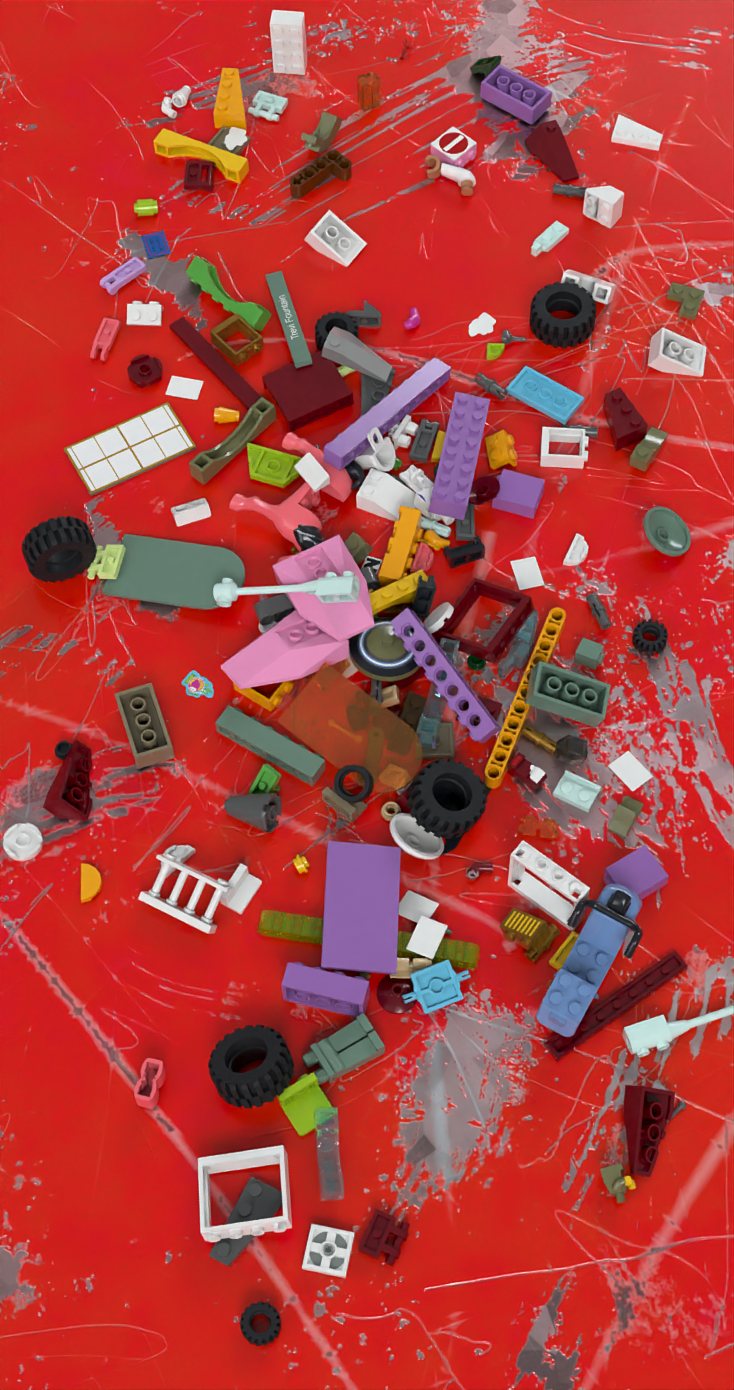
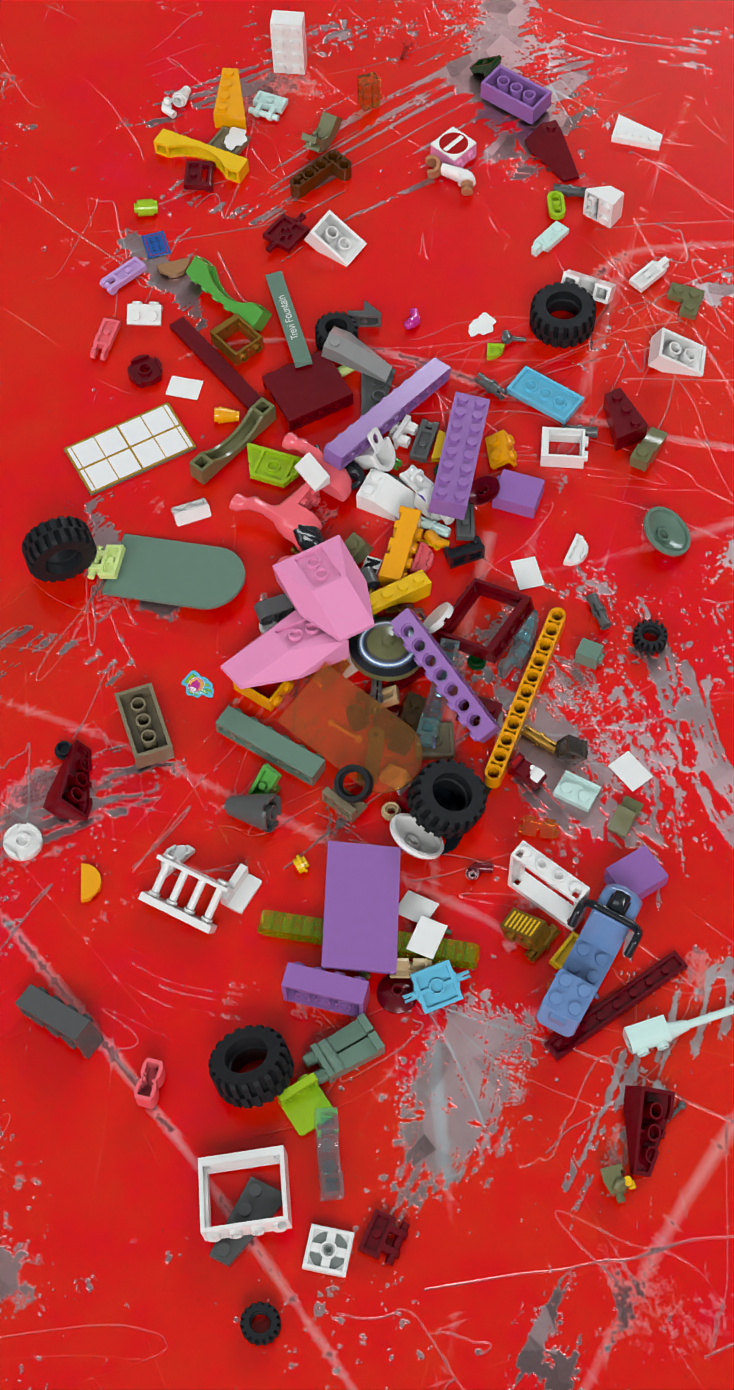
light aqua bar [213,571,360,607] -> none
black hinge [410,575,437,617] -> none
sand green brick [525,661,611,727] -> none
none -> dark grey wedge [15,984,104,1059]
none -> medium nougat tile [156,258,190,278]
none -> dark red plate [262,213,309,253]
none -> lime plate [547,191,566,220]
none -> white hinge [629,256,670,293]

